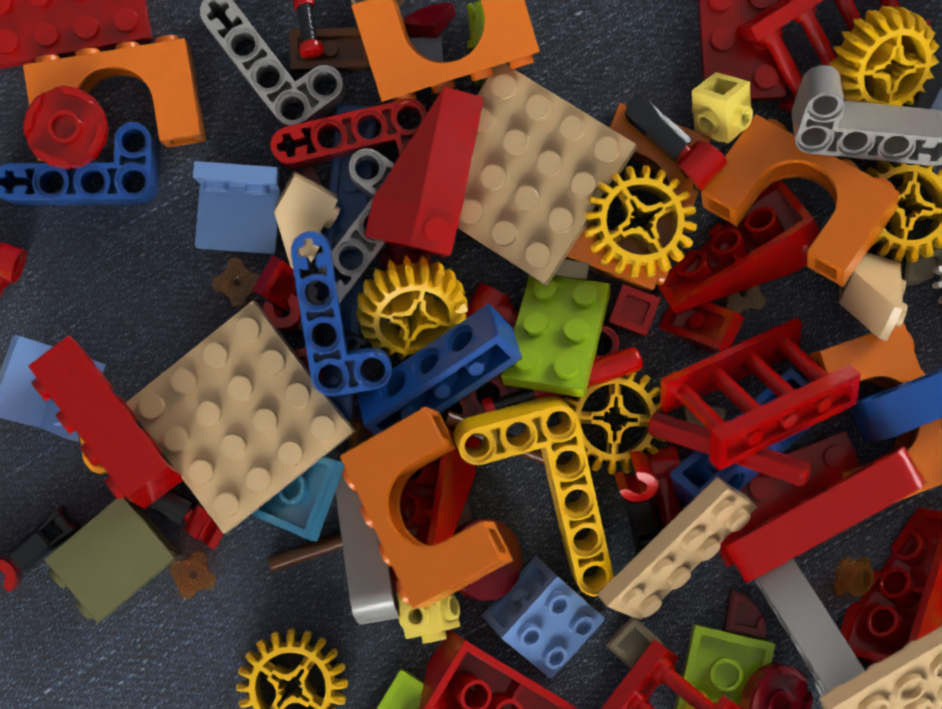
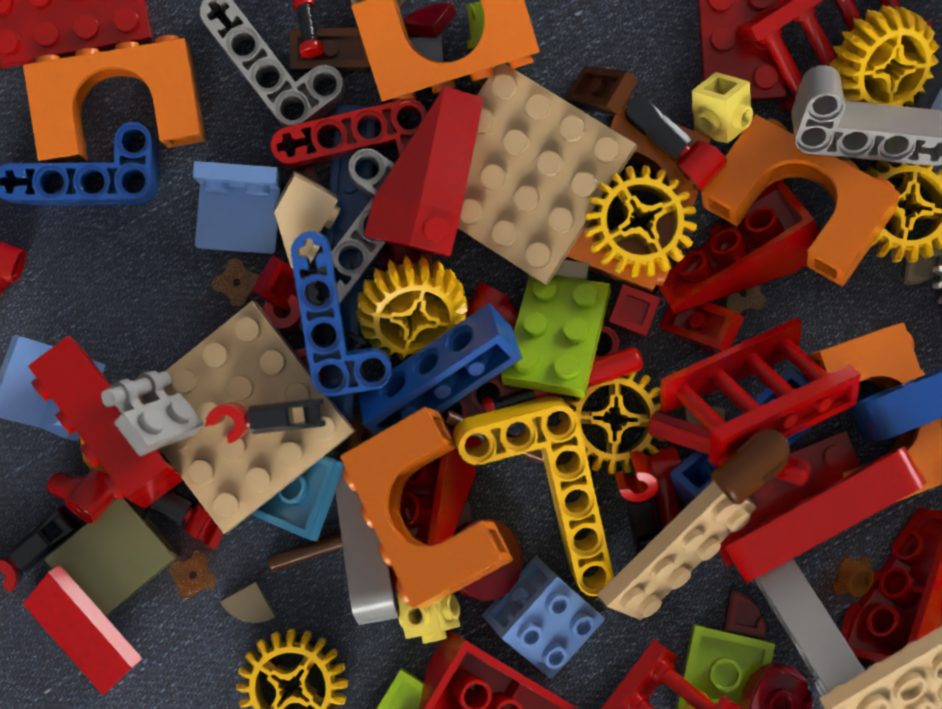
red tile [23,86,109,170] -> none
dark tan tile [605,616,664,669] -> none
tan slope [839,253,907,341] -> none
none -> red tile [23,565,142,696]
none -> red pin [47,468,116,524]
none -> light grey plate [101,371,204,456]
none -> black piece [205,398,326,444]
none -> dark tan tile [220,581,276,623]
none -> reddish brown plate [564,65,638,115]
none -> reddish brown arm [711,429,789,505]

